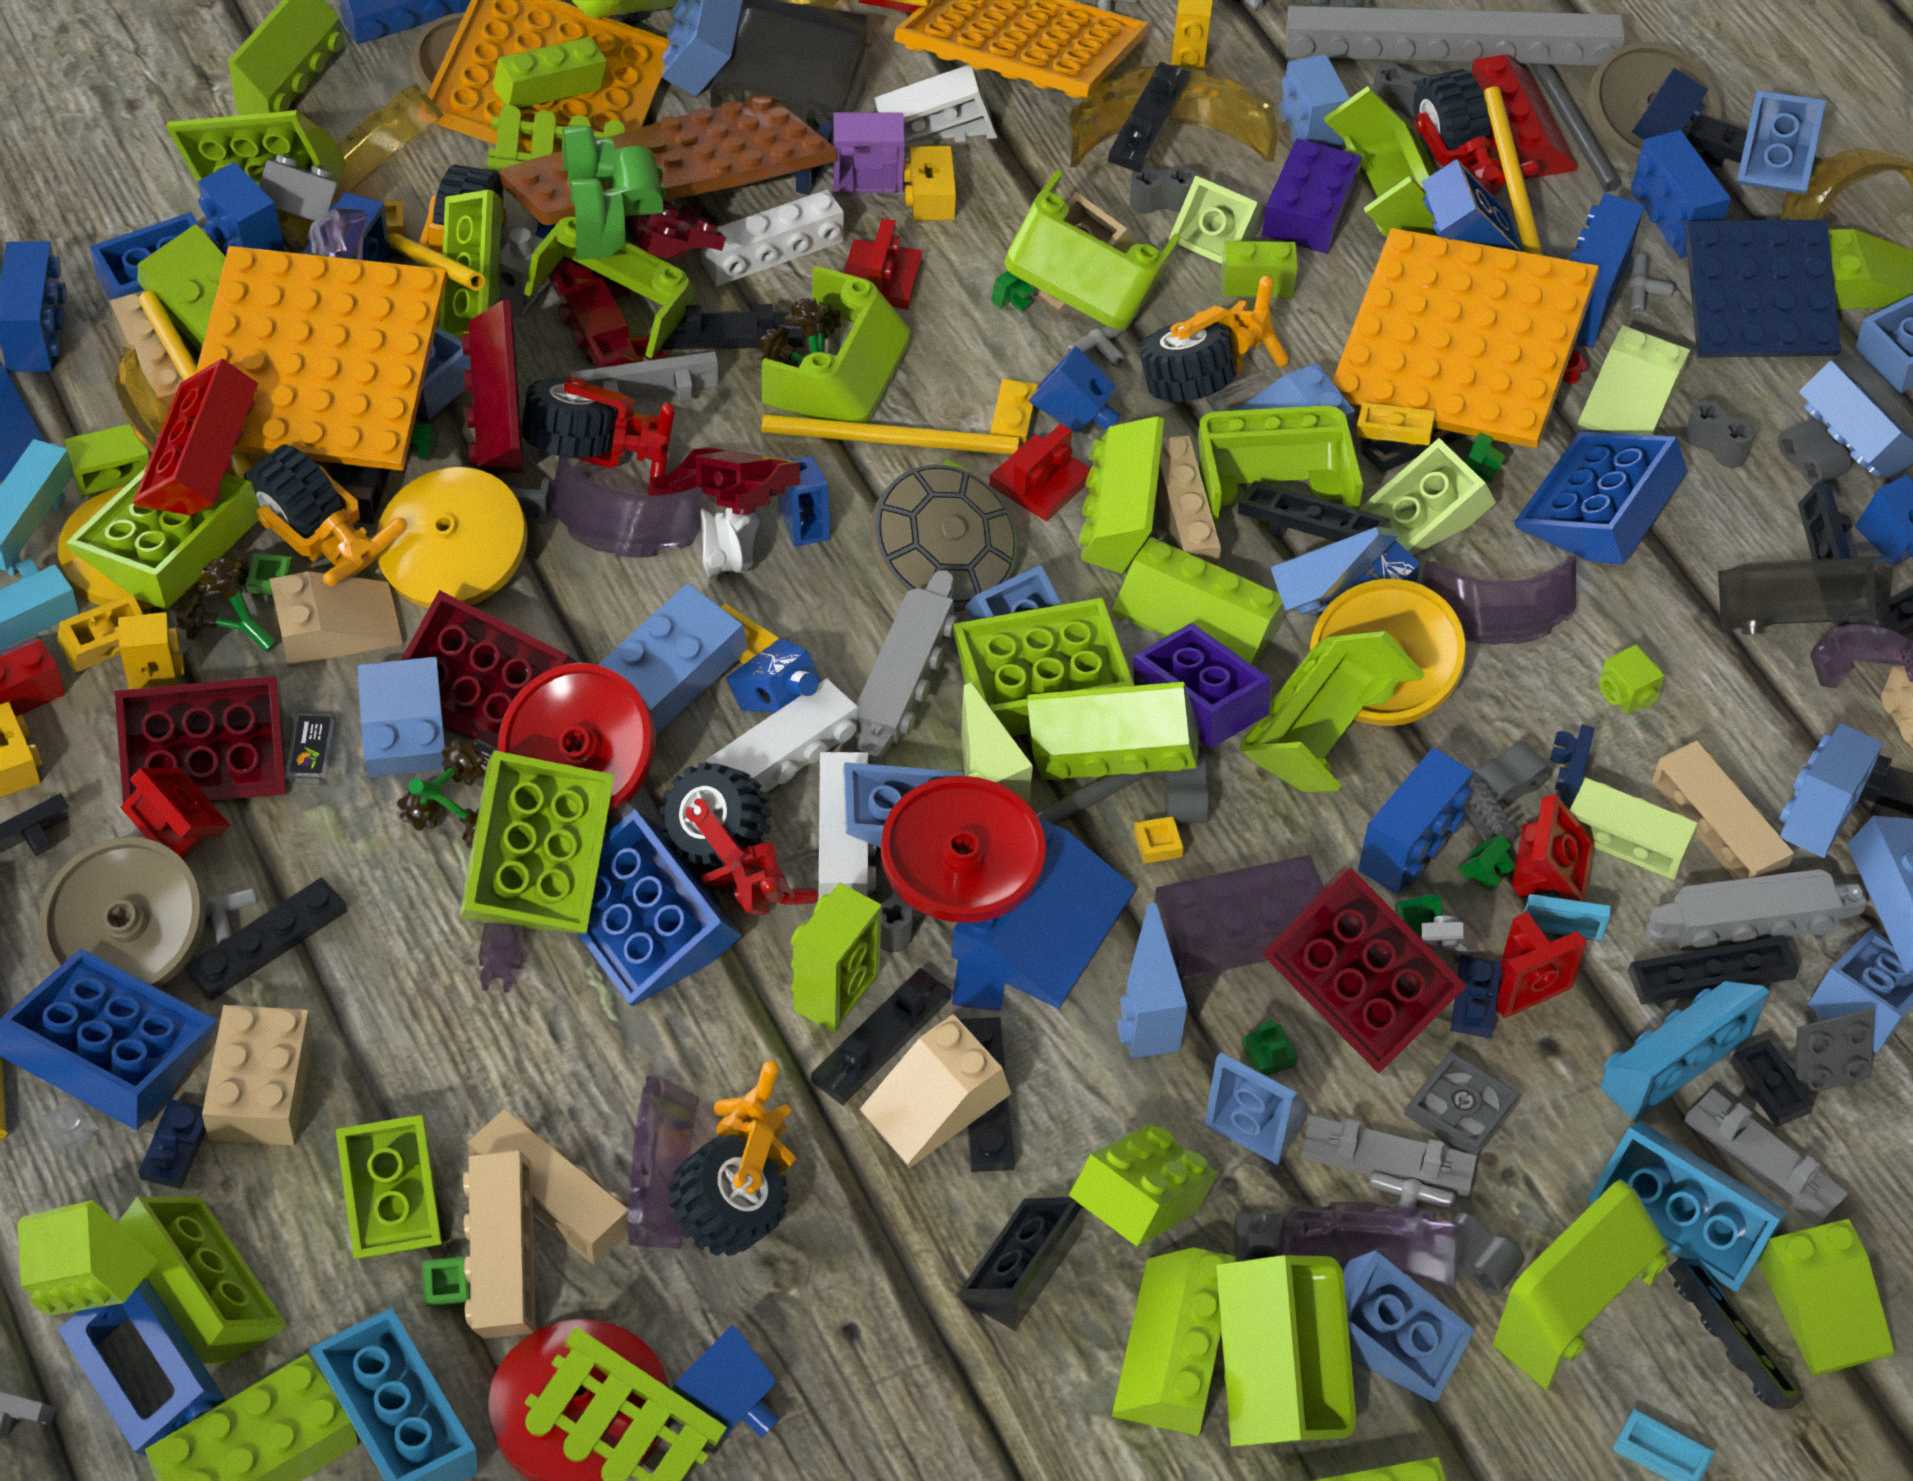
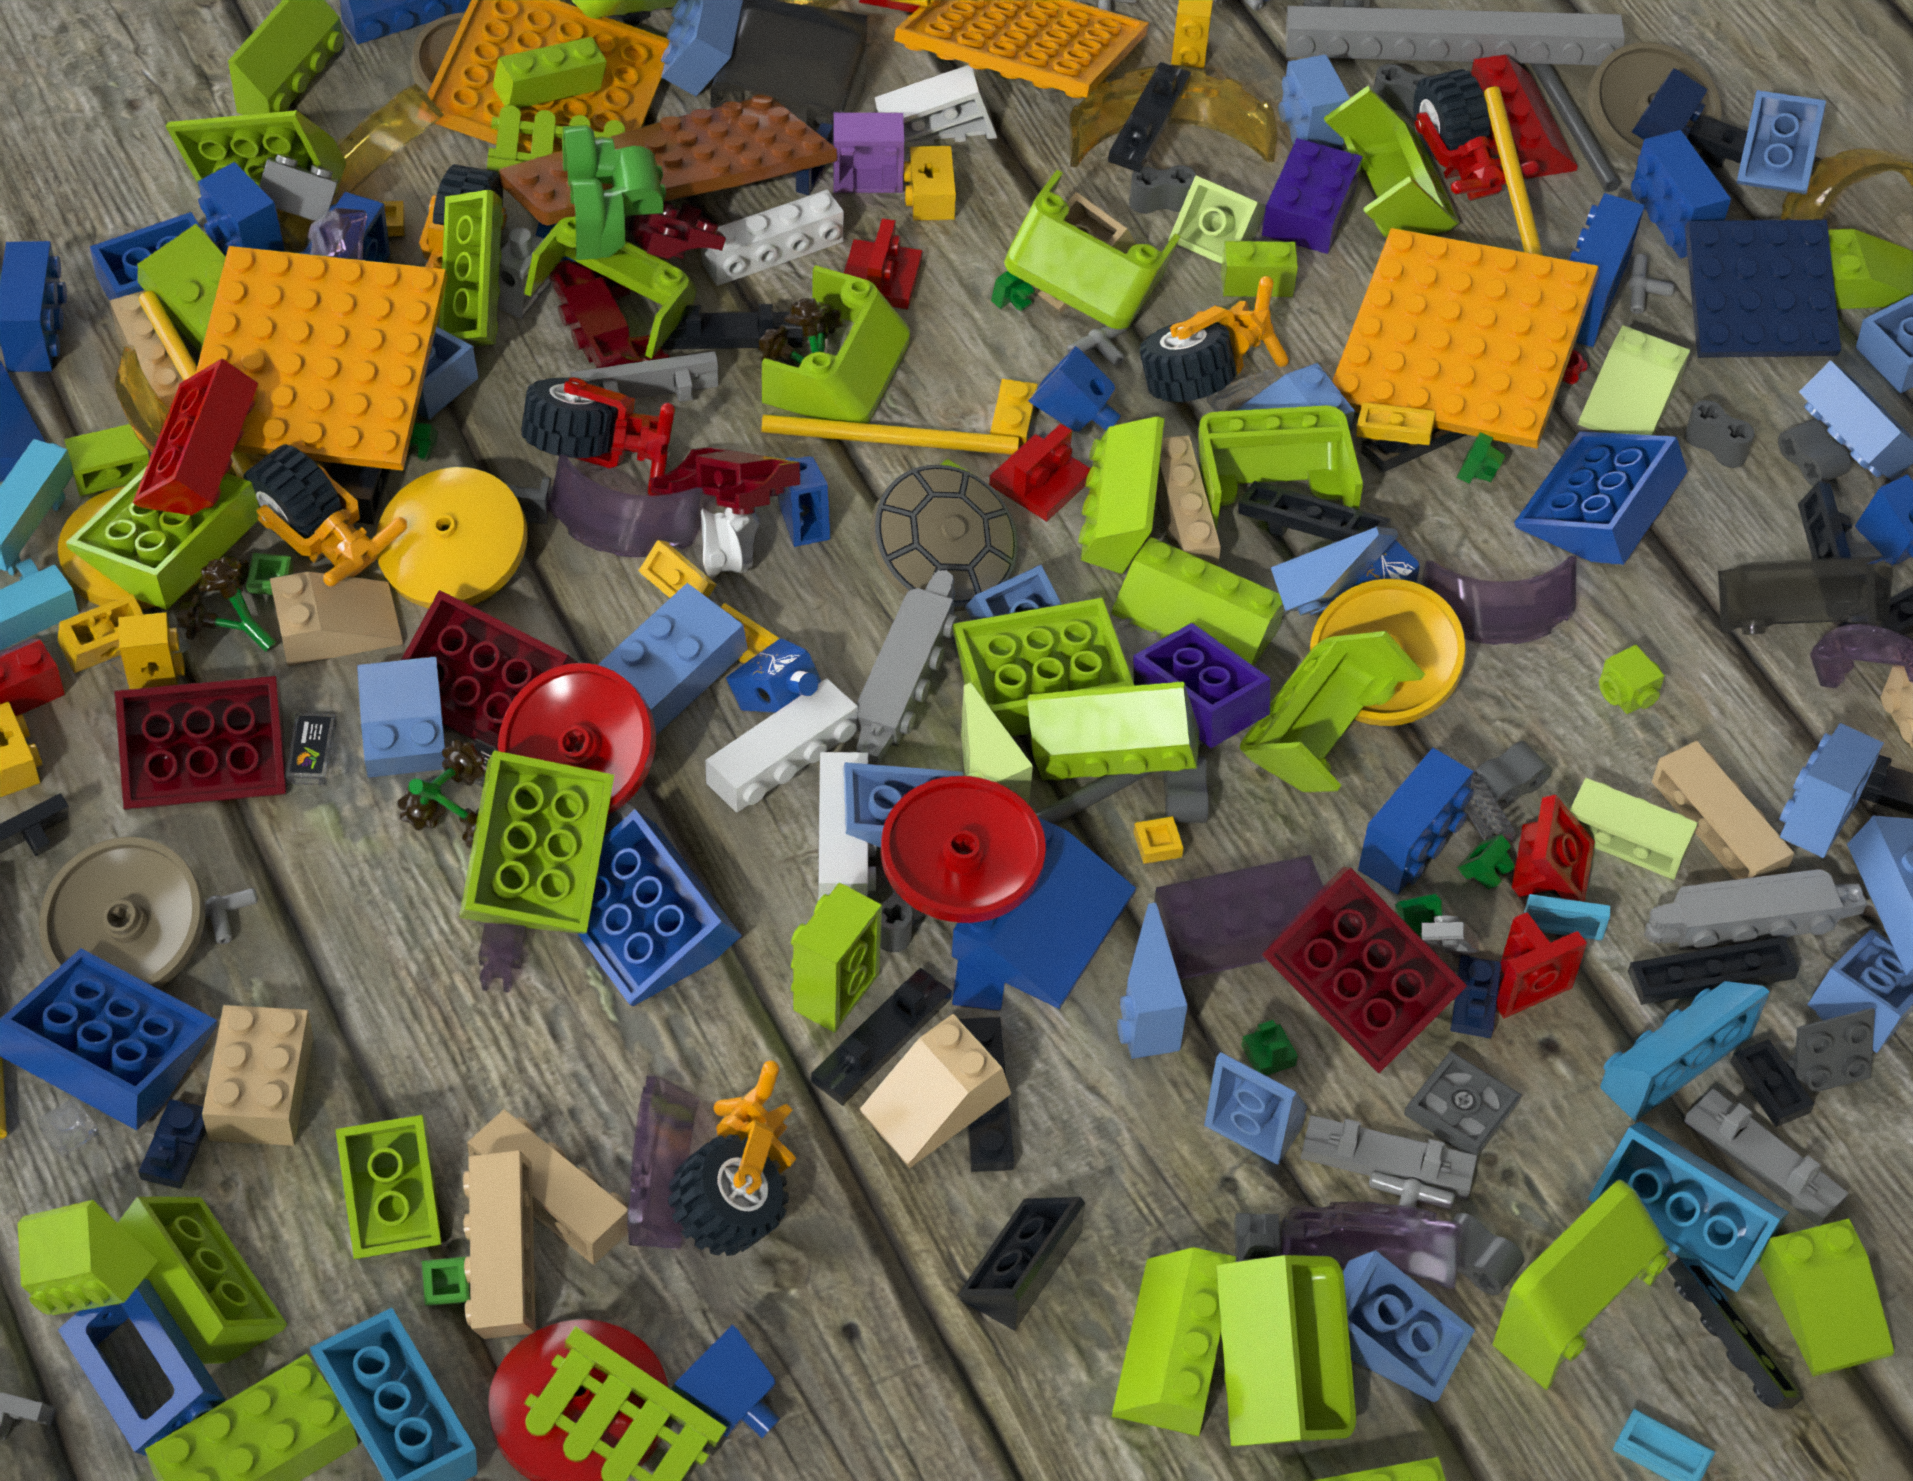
red bracket [120,768,231,860] -> none
black plate [185,877,347,1001] -> none
yellow piece [388,233,485,291] -> none
dark red slope [462,300,524,474] -> none
piece [659,762,818,916] -> none
lime brick [1069,1124,1219,1247] -> none
yellowish green slope [1359,438,1496,556] -> none
blue brick [1422,159,1525,252] -> none
dark blue plate [1550,724,1595,810] -> none
none -> yellow plate [638,540,717,598]

